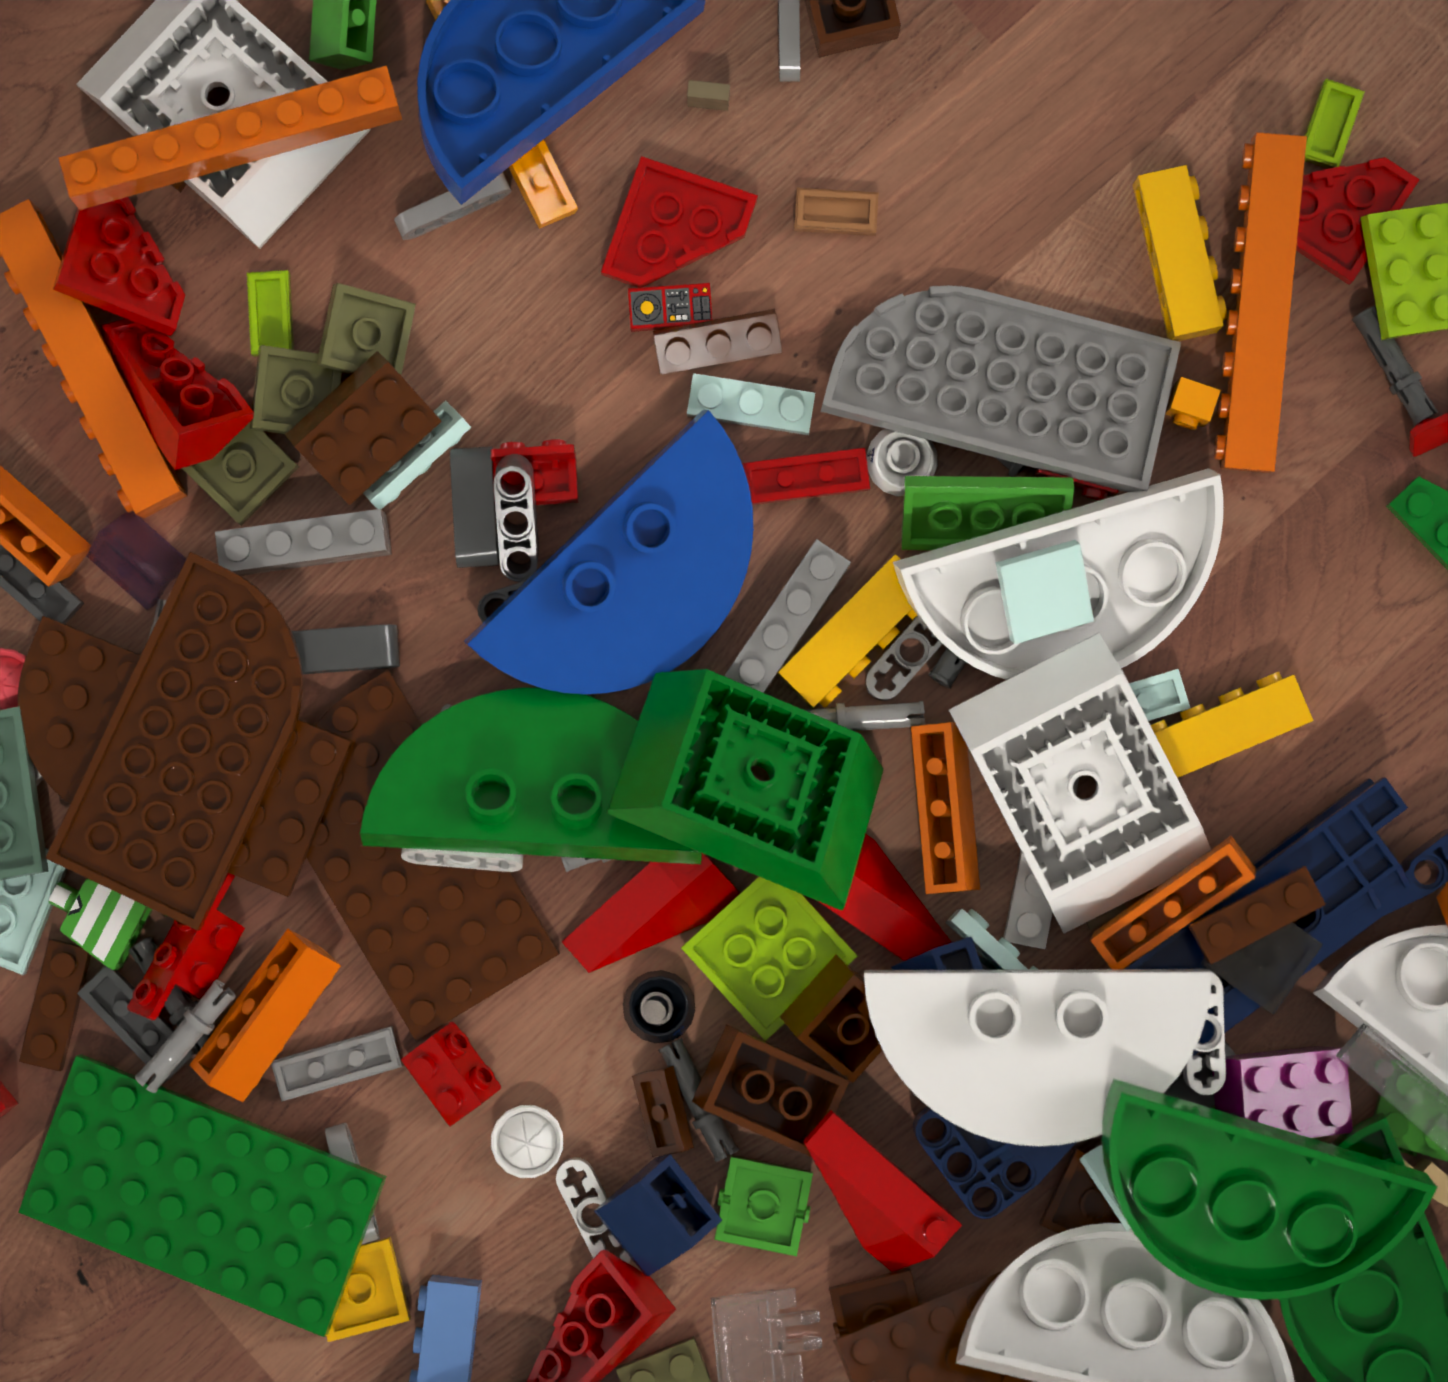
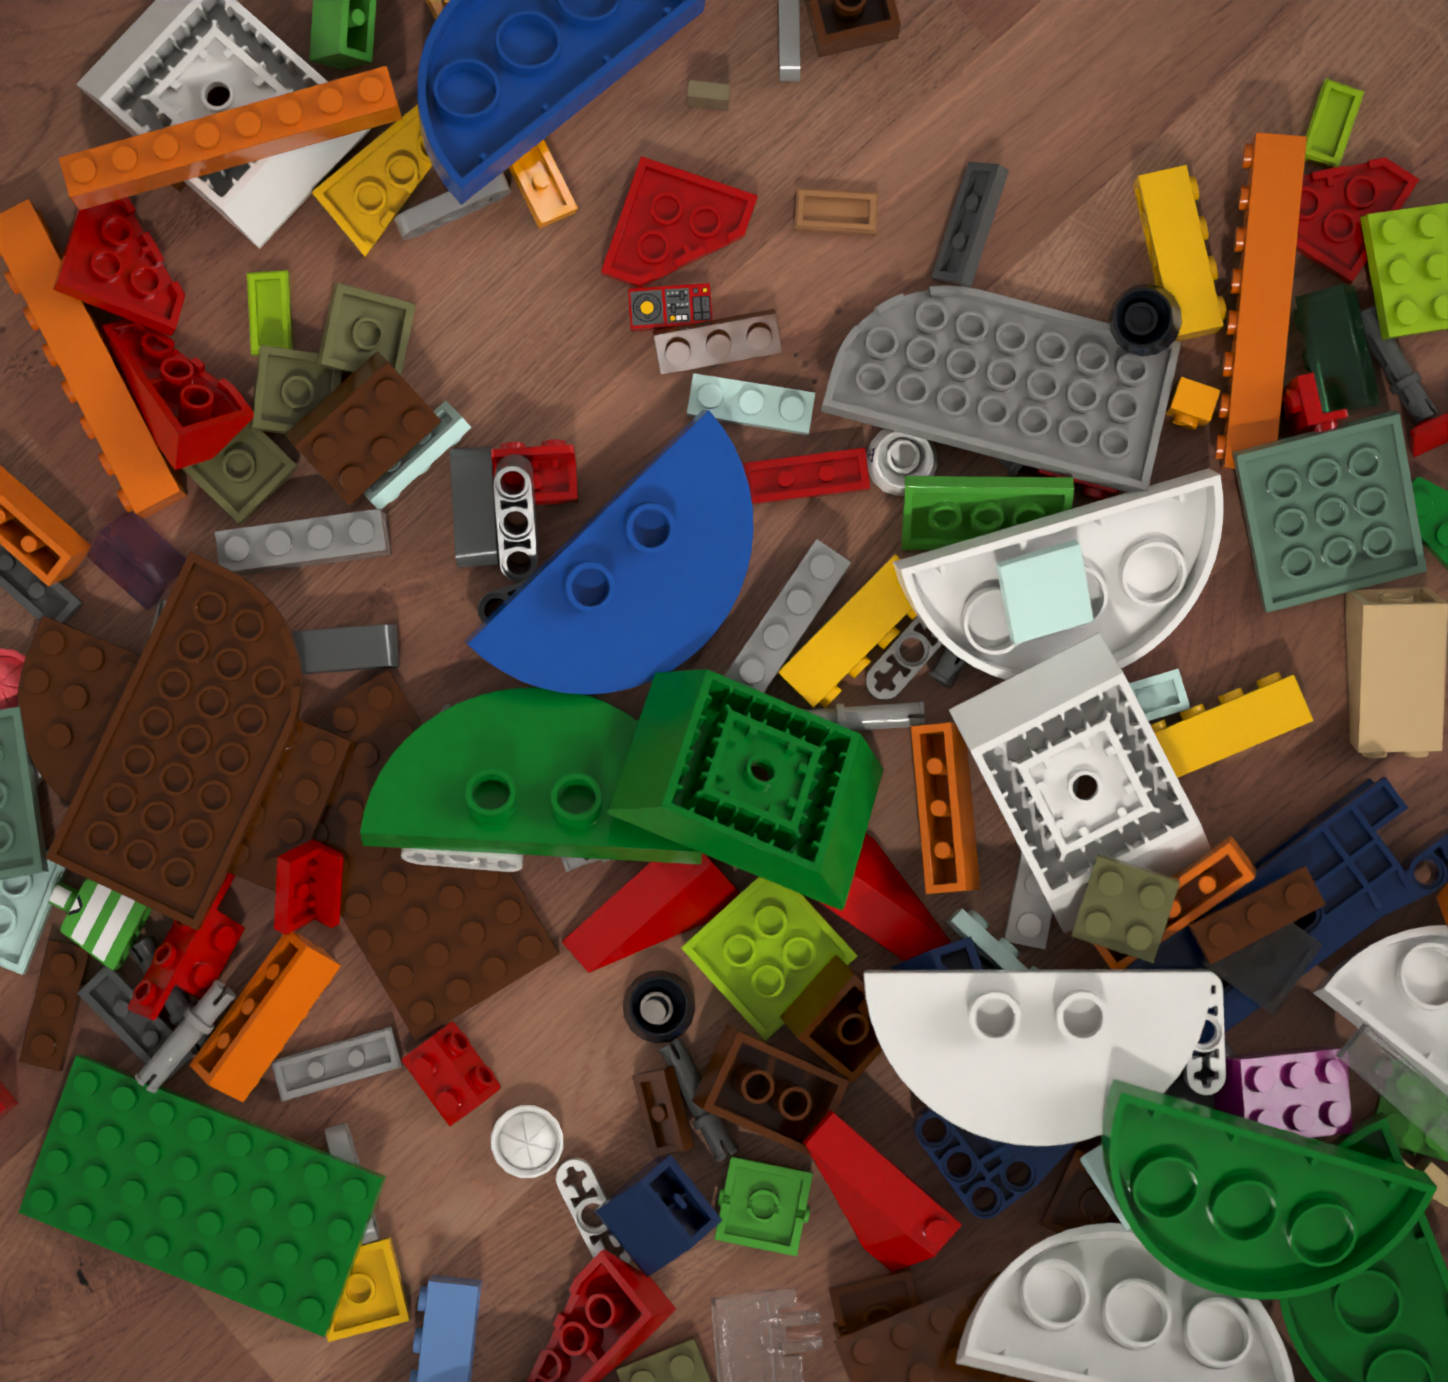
none -> red bracket [274,839,344,935]
none -> yellow wing [311,104,433,258]
none -> dark grey plate [931,162,1009,287]
none -> olive plate [1071,853,1180,963]
none -> black hat [1109,283,1182,356]
none -> sand green plate [1232,410,1427,613]
none -> red bracket [1280,373,1349,437]
none -> clear green brick [1294,284,1382,416]
none -> tan slope [1345,587,1448,758]

